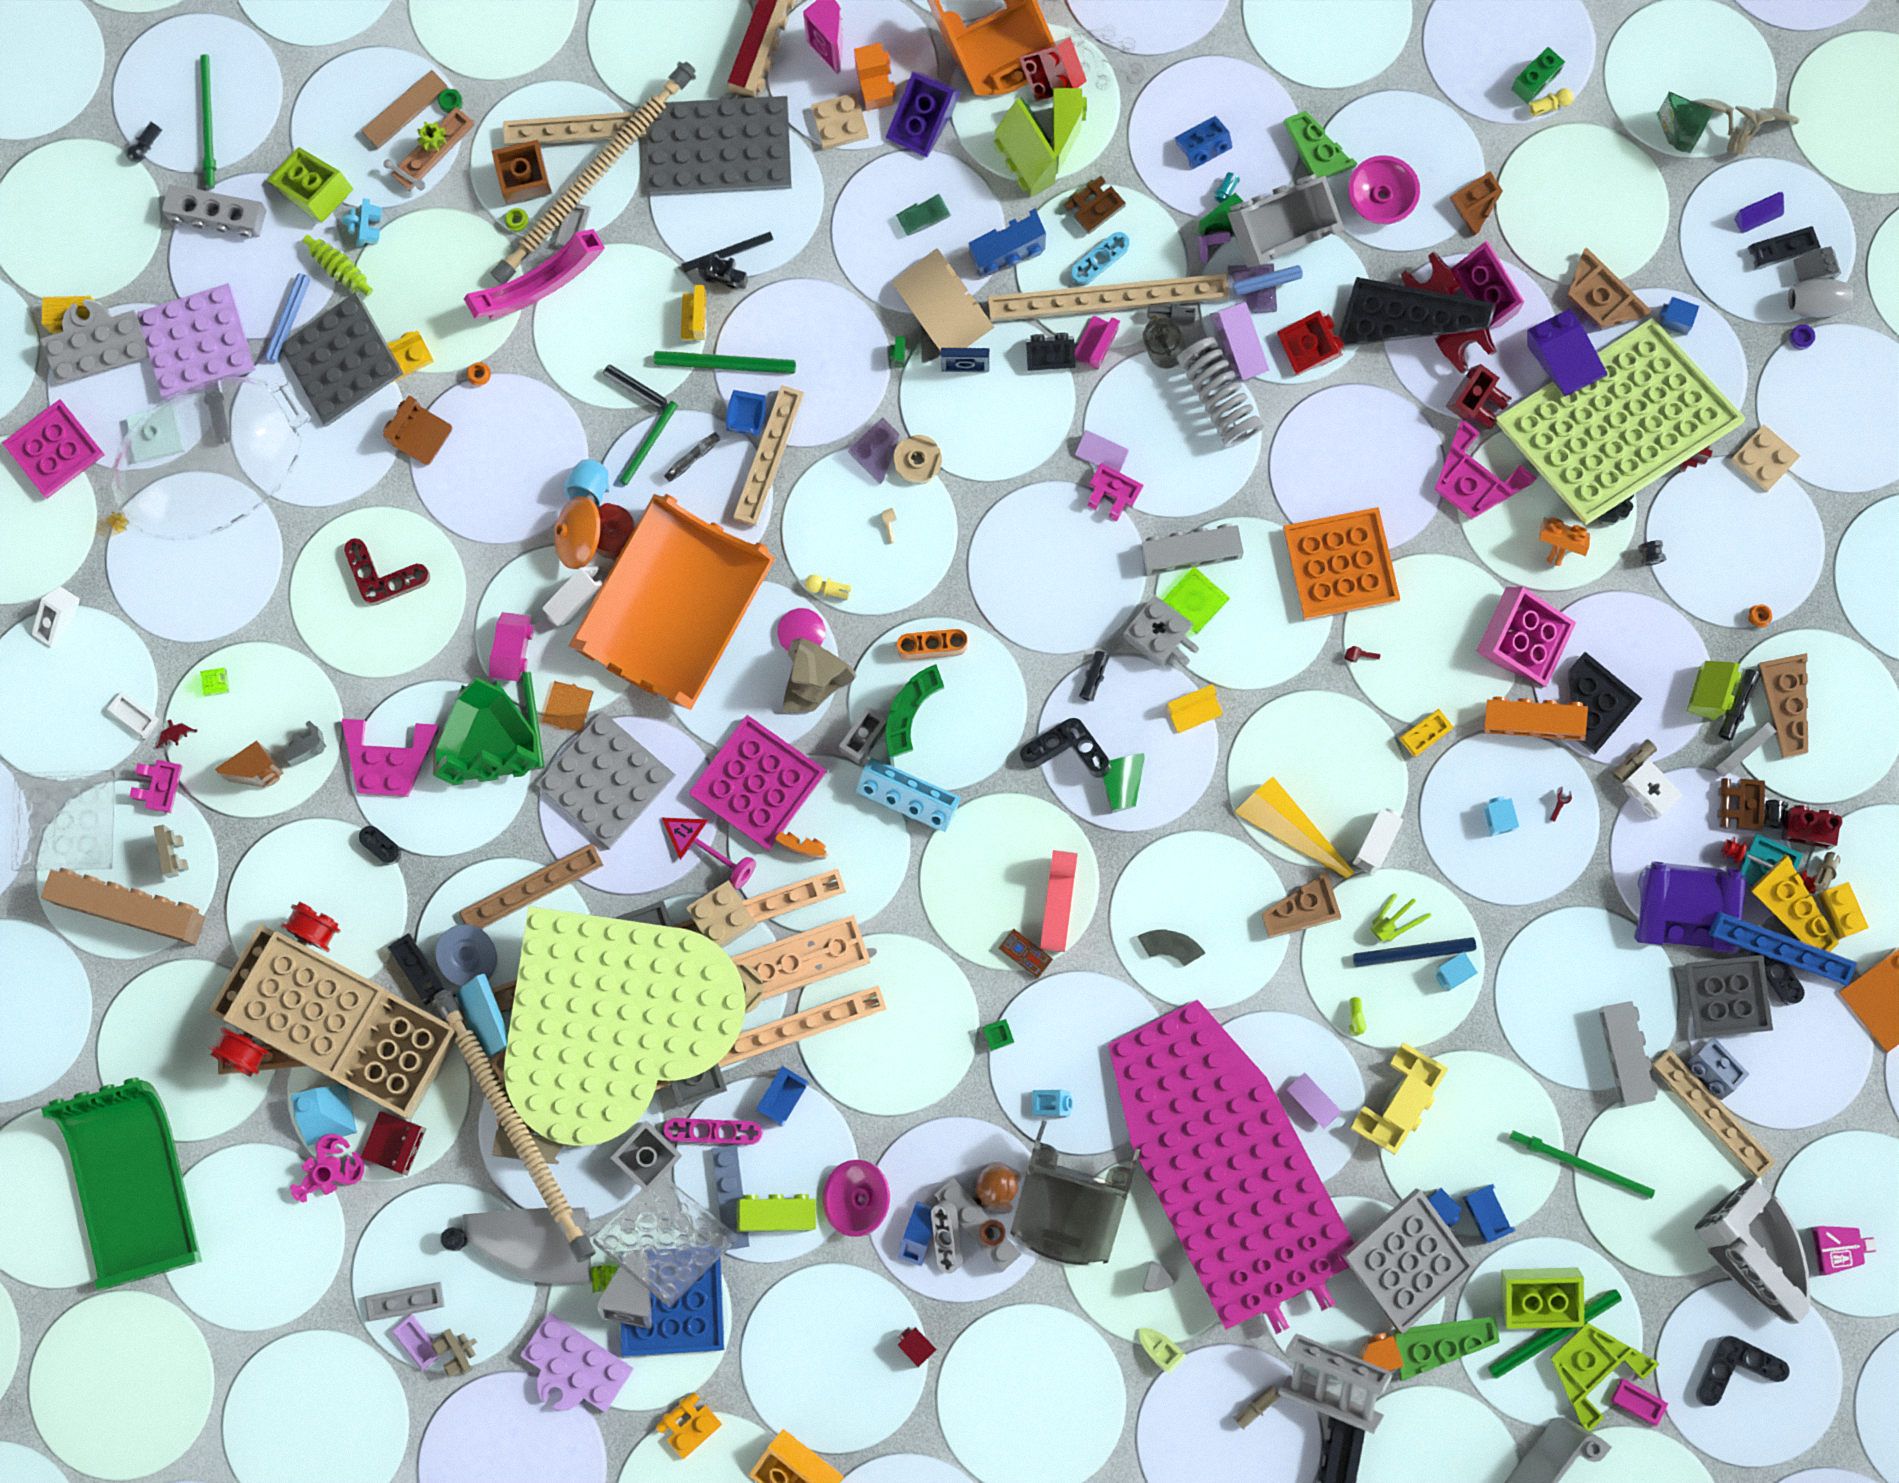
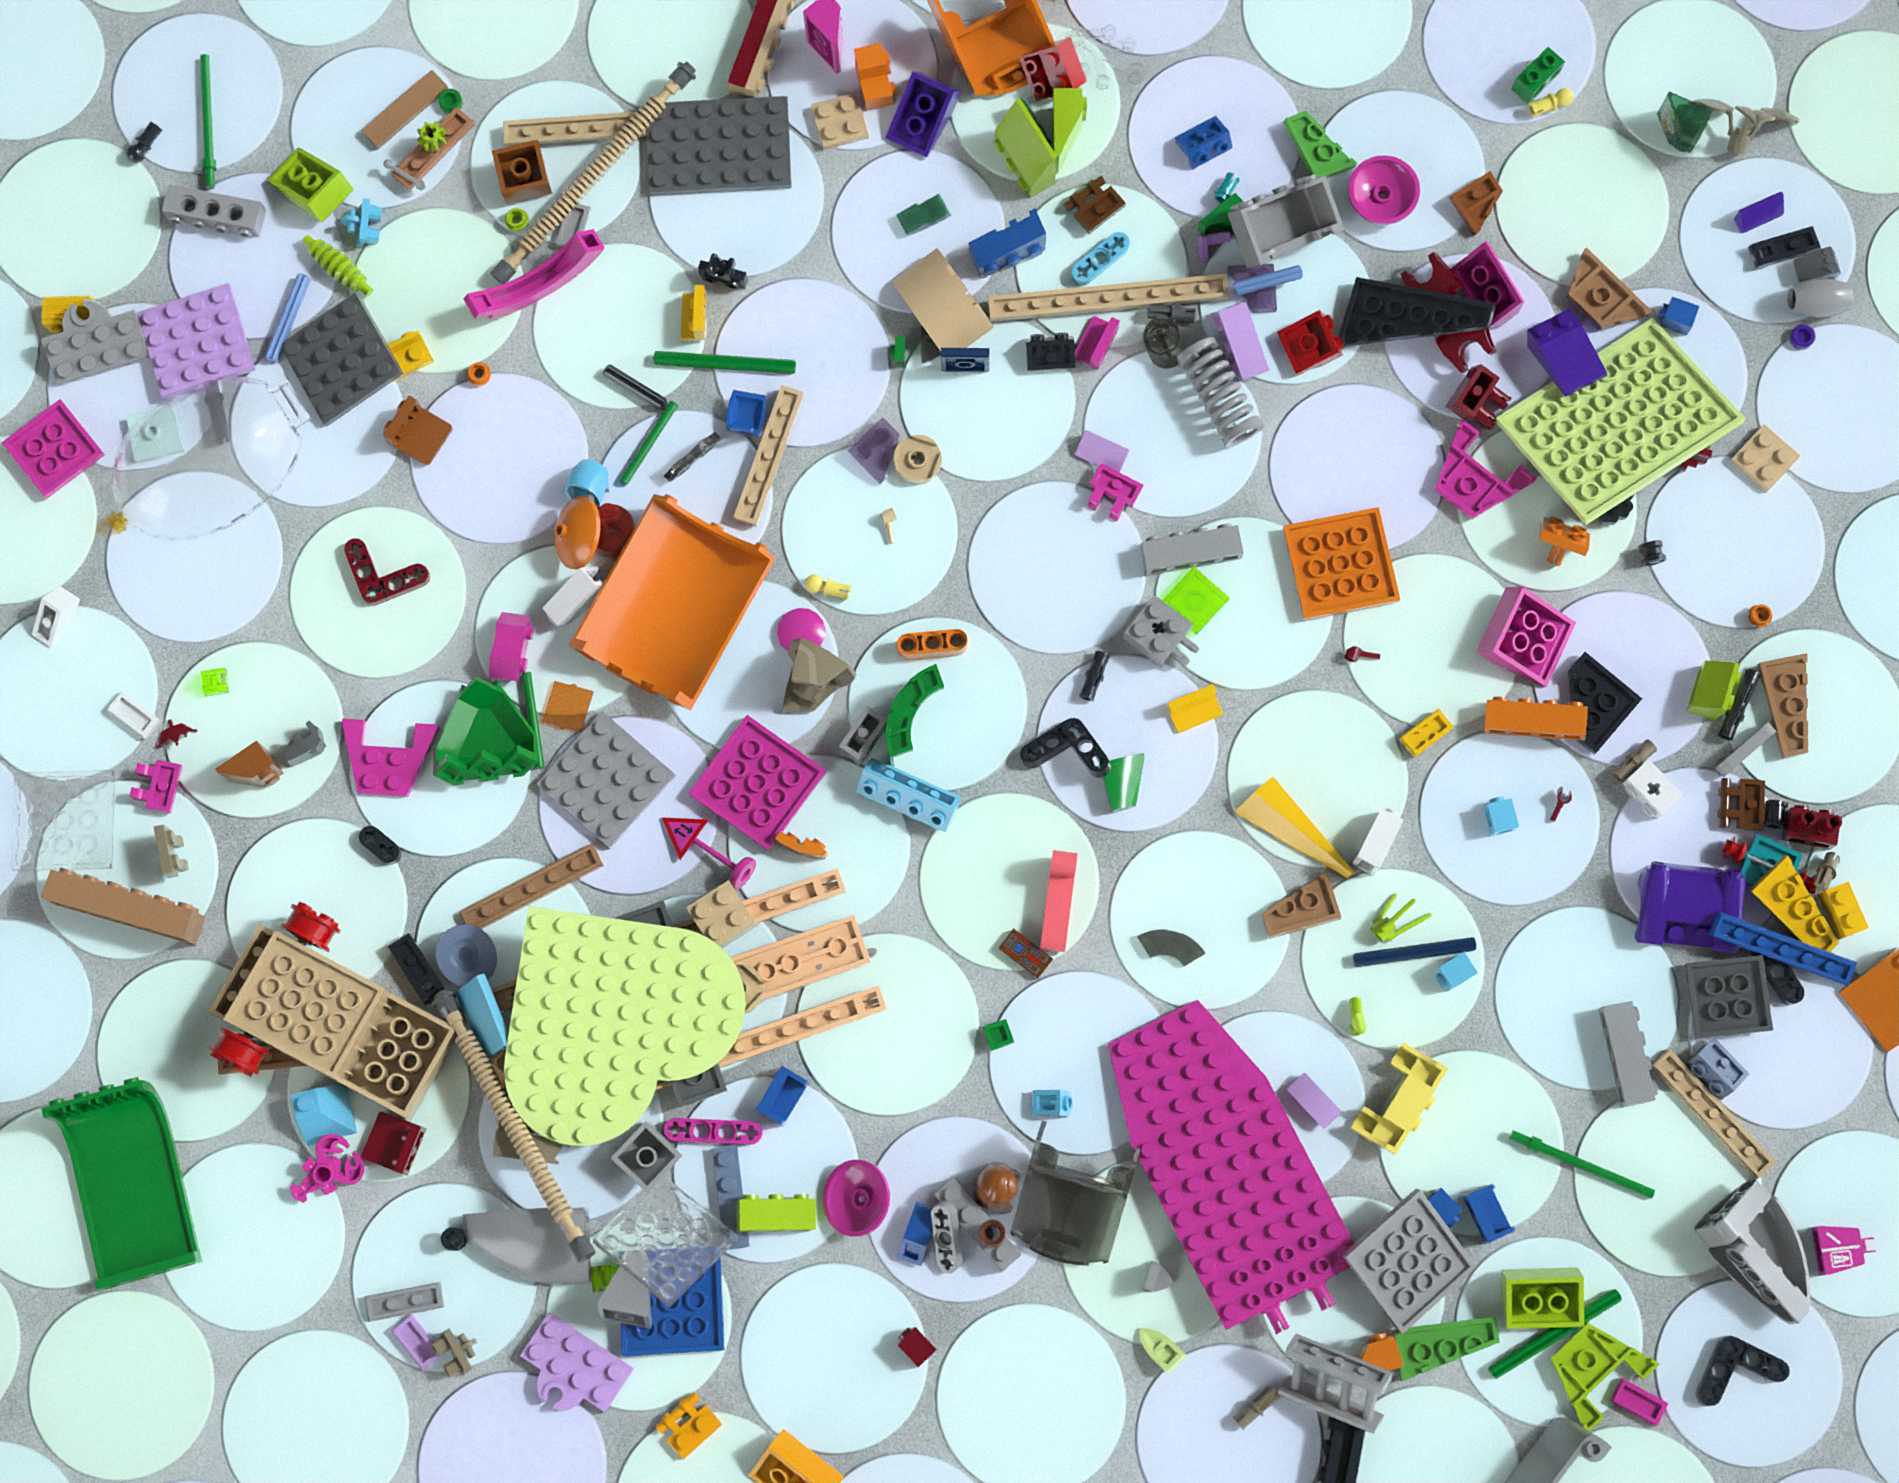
black bar [681,231,774,273] -> none

